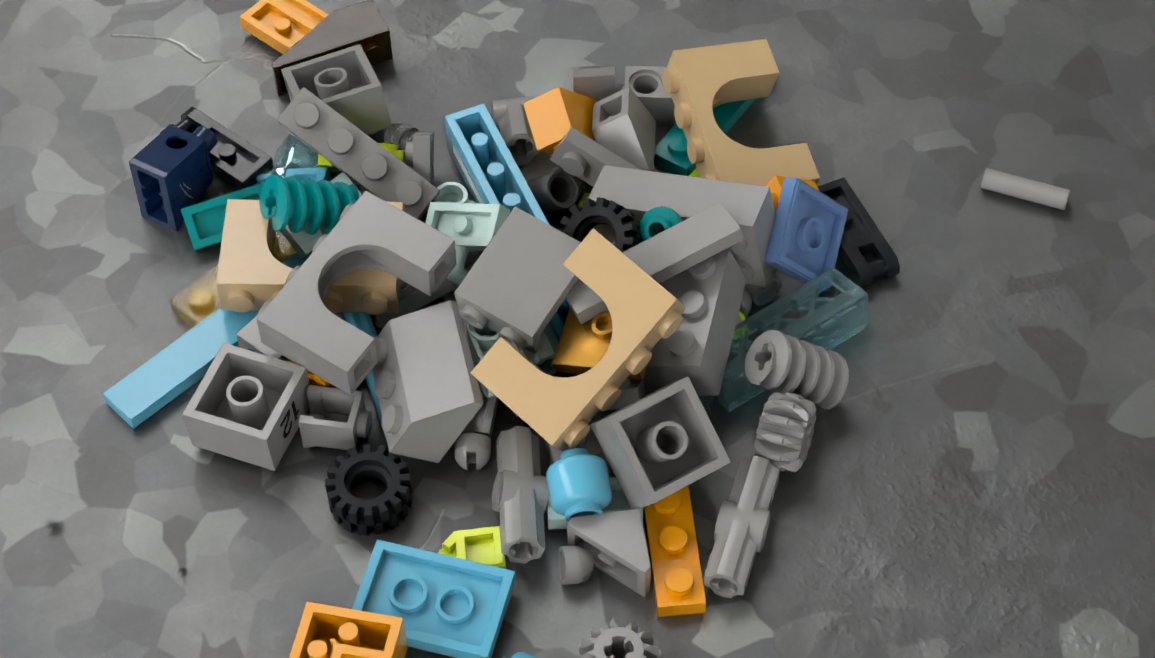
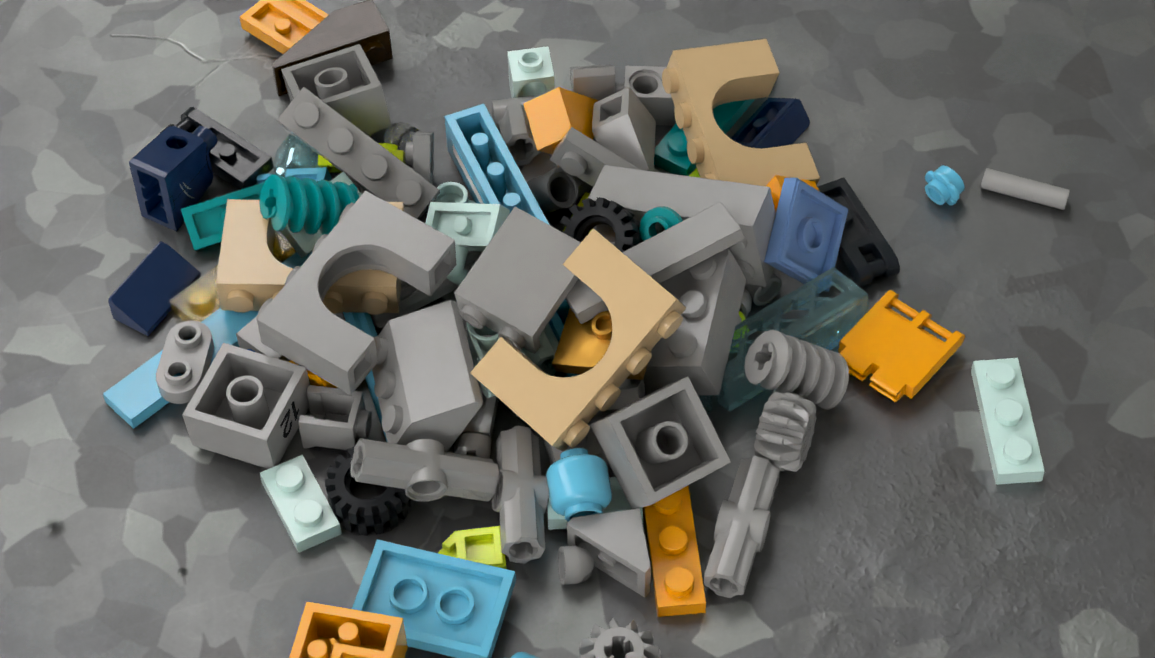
none -> dark blue slope [108,241,201,336]
none -> light grey plate [156,320,214,404]
none -> light aqua plate [260,454,342,553]
none -> light grey piece [351,438,499,502]
none -> light aqua brick [507,46,555,98]
none -> dark blue slope [730,98,810,149]
none -> light orange plate [838,290,965,402]
none -> medium azure plate [925,165,965,205]
none -> light aqua plate [971,358,1045,485]

